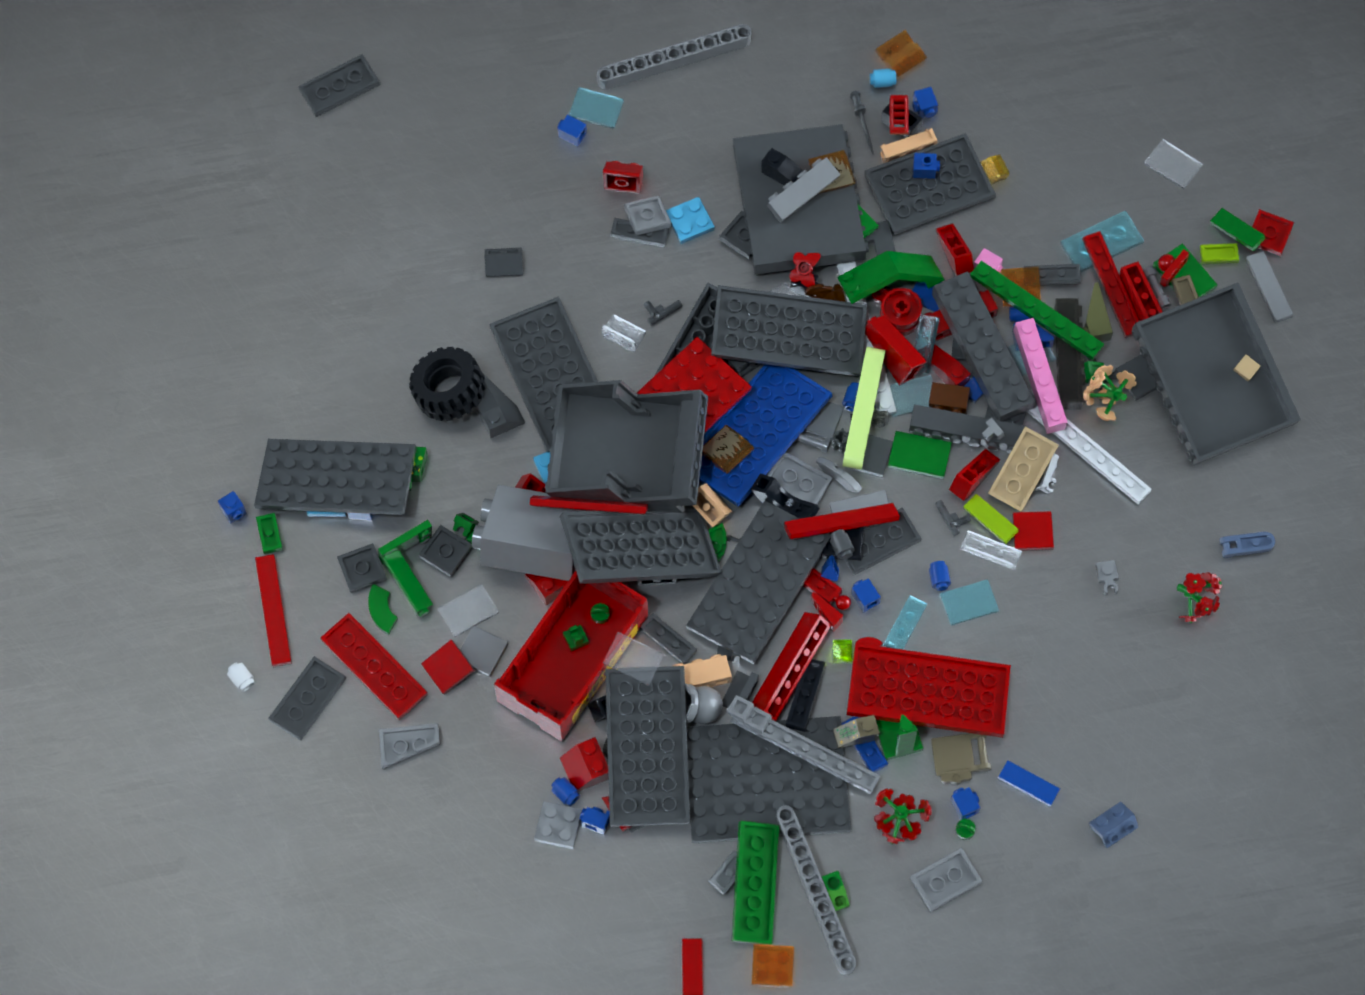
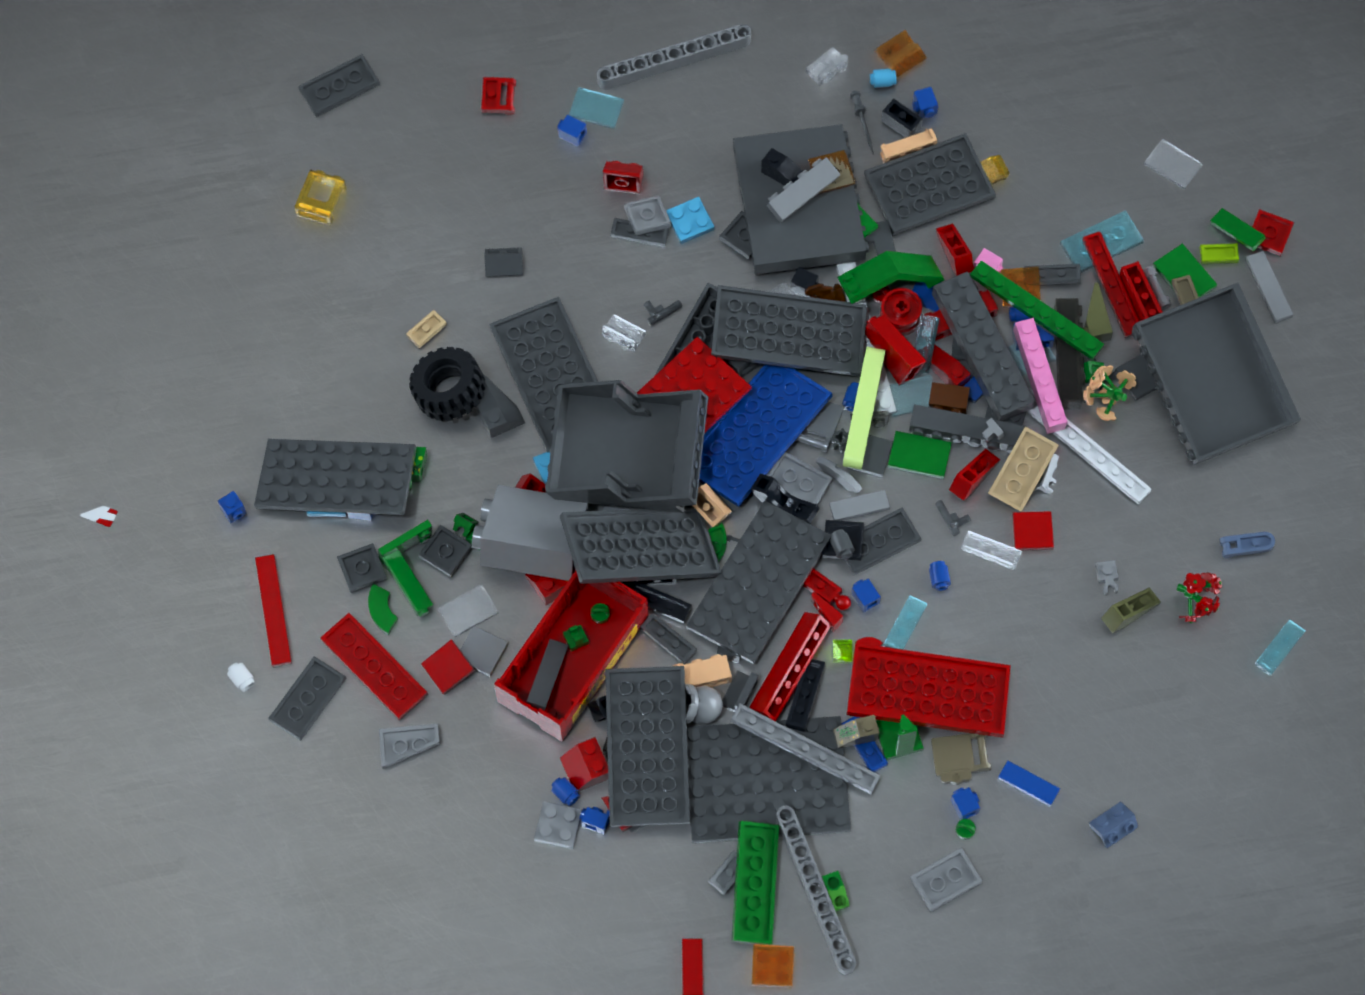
green plate [256,513,283,554] -> none
red tile [530,495,648,514] -> none
clear piece [603,632,664,686] -> none
slope [702,425,754,474] -> none
light grey slope [727,695,772,734] -> none
red tile [784,503,900,539] -> none
red animal [789,252,821,288] -> none
blue slope [821,555,839,581] -> none
red plant [874,788,932,844] -> none
red slope [889,95,909,135] -> none
blue brick [913,153,940,179] -> none
clear light blue piece [940,579,999,626] -> none
lime tile [963,494,1019,545] -> none
red tile [1158,249,1189,287] -> none
tan tile [1233,355,1261,381] -> none
none -> white sticker [80,506,118,527]
none -> clear yellow window [294,169,346,226]
none -> tan plate [406,310,447,349]
none -> red plate [481,77,516,115]
none -> dark grey tile [526,639,568,711]
none -> black plate [621,581,692,624]
none -> clear bracket [806,47,848,86]
none -> olive slope [1101,587,1161,633]
none -> clear light blue tile [1255,619,1305,676]

